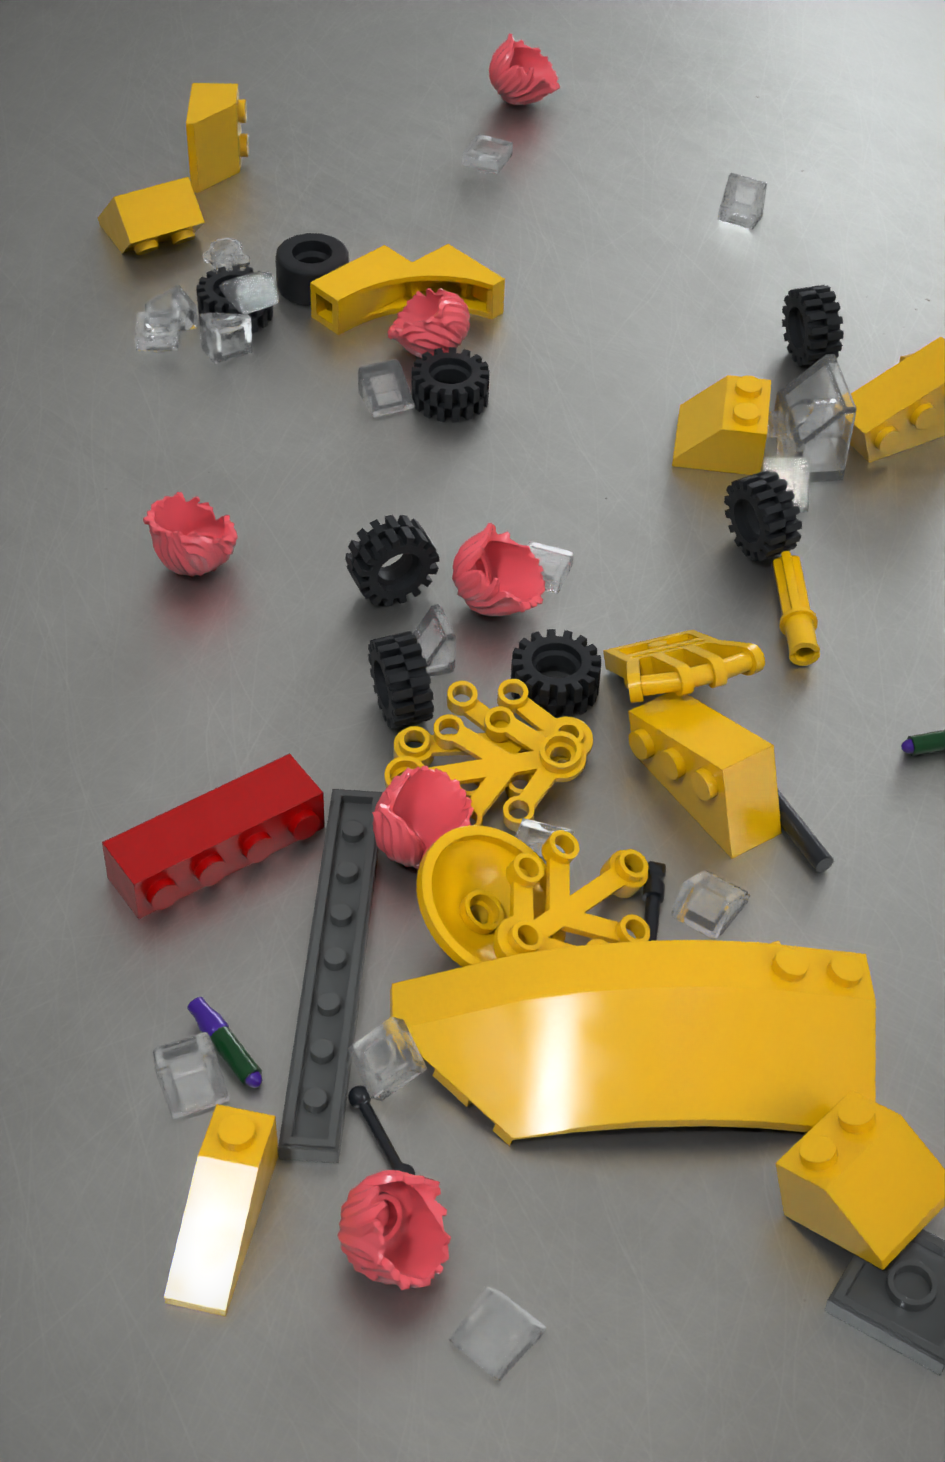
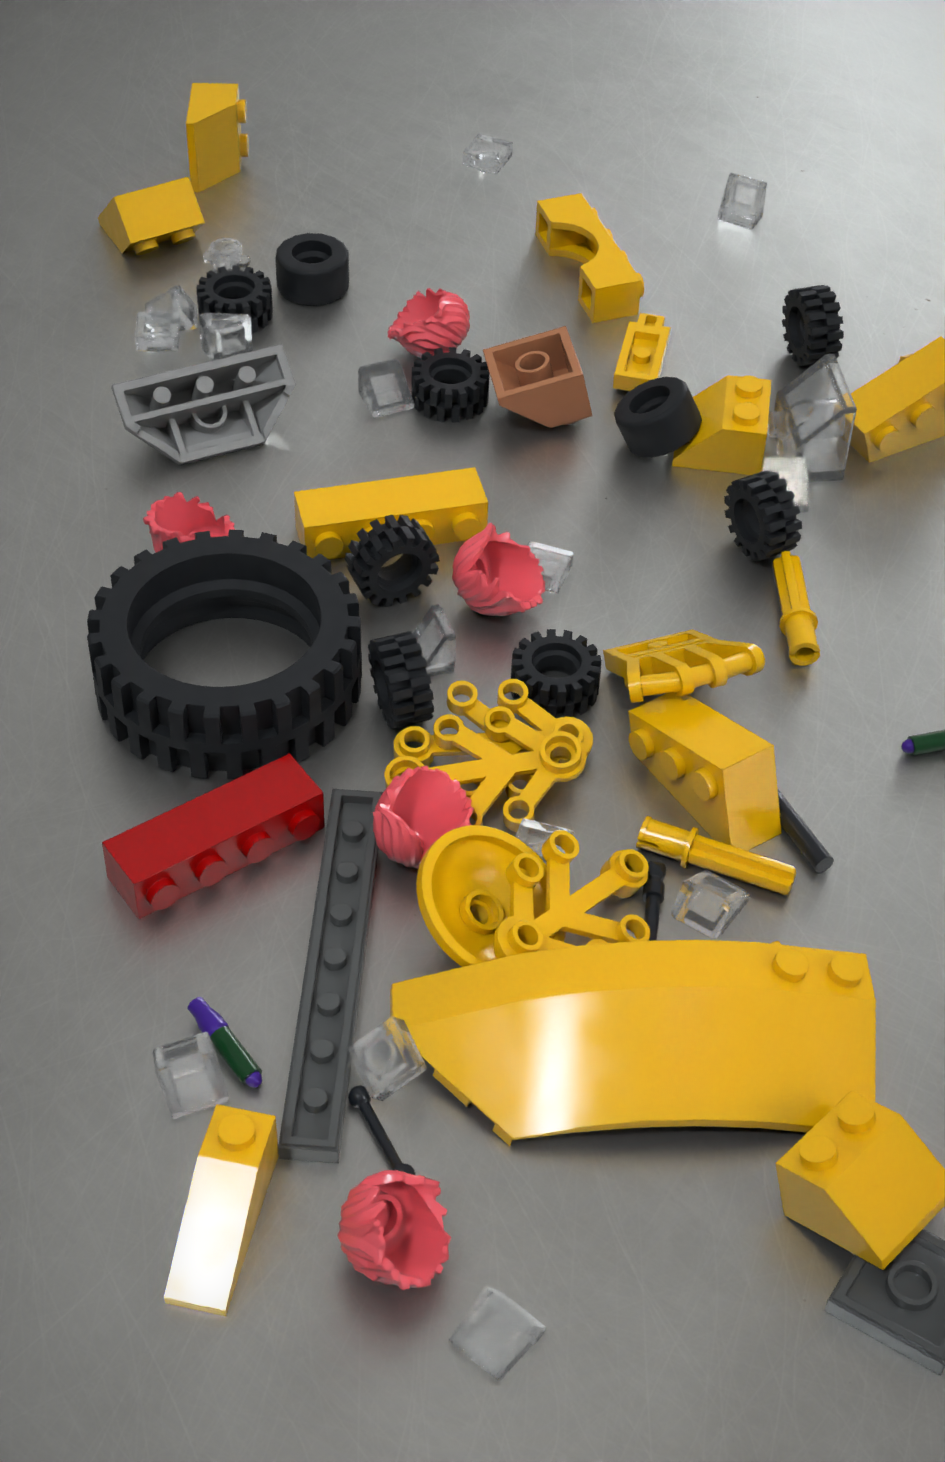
clear slope [219,272,279,314] -> none
yellow arch [310,244,505,335] -> none
coral hair [489,33,560,105] -> none
none -> black tyre [87,530,362,779]
none -> light grey wedge [111,344,296,466]
none -> yellow brick [294,467,488,560]
none -> nougat slope [483,326,593,428]
none -> yellow arch [535,193,644,323]
none -> yellow hinge [613,313,671,392]
none -> black tyre [614,377,702,458]
none -> yellow axle [636,816,796,895]

